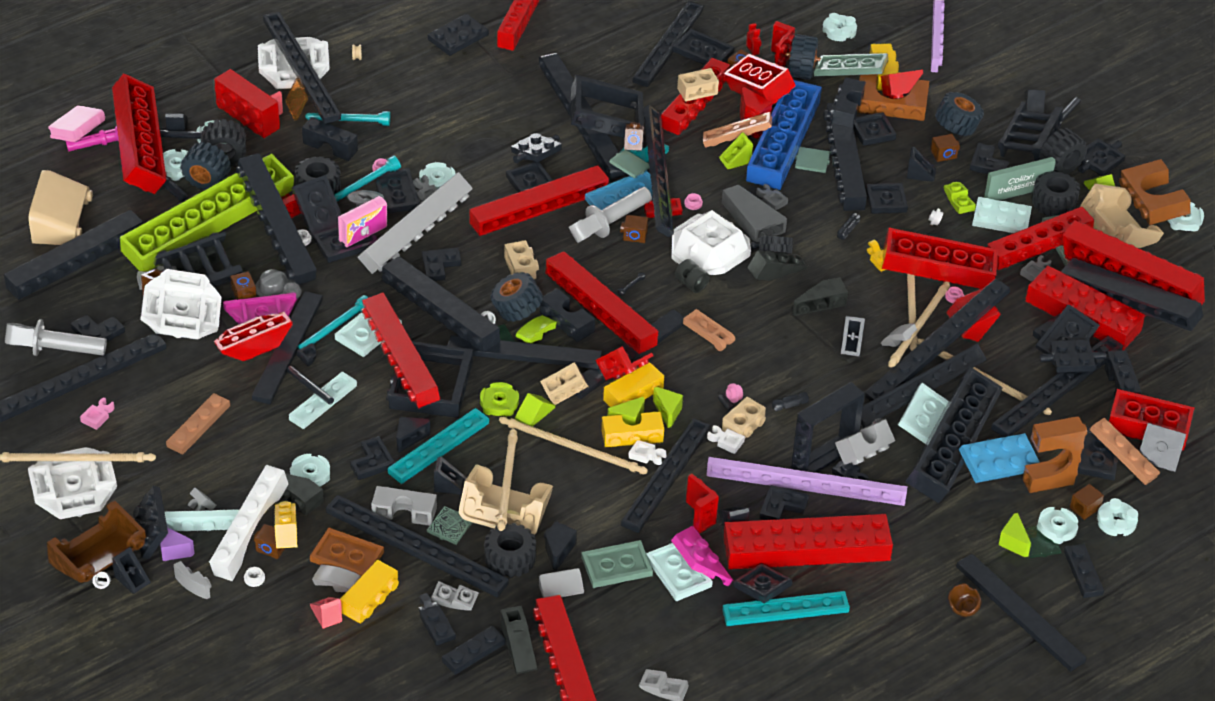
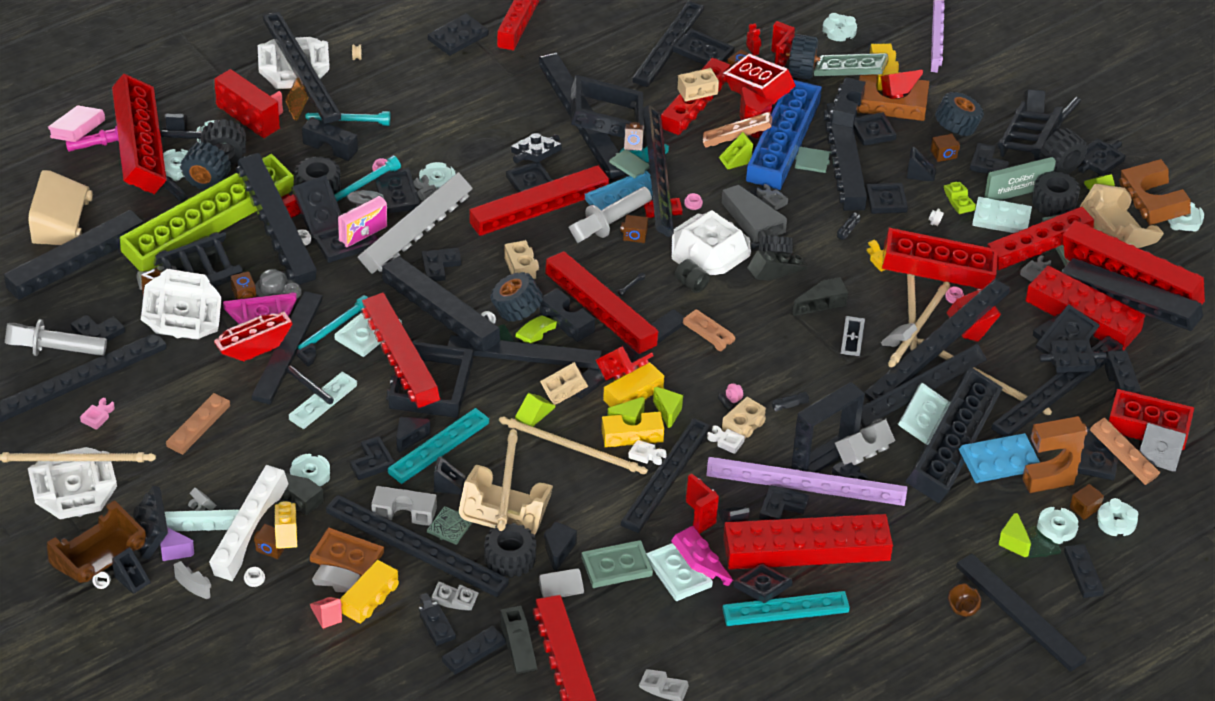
lime plate [480,382,519,417] -> none

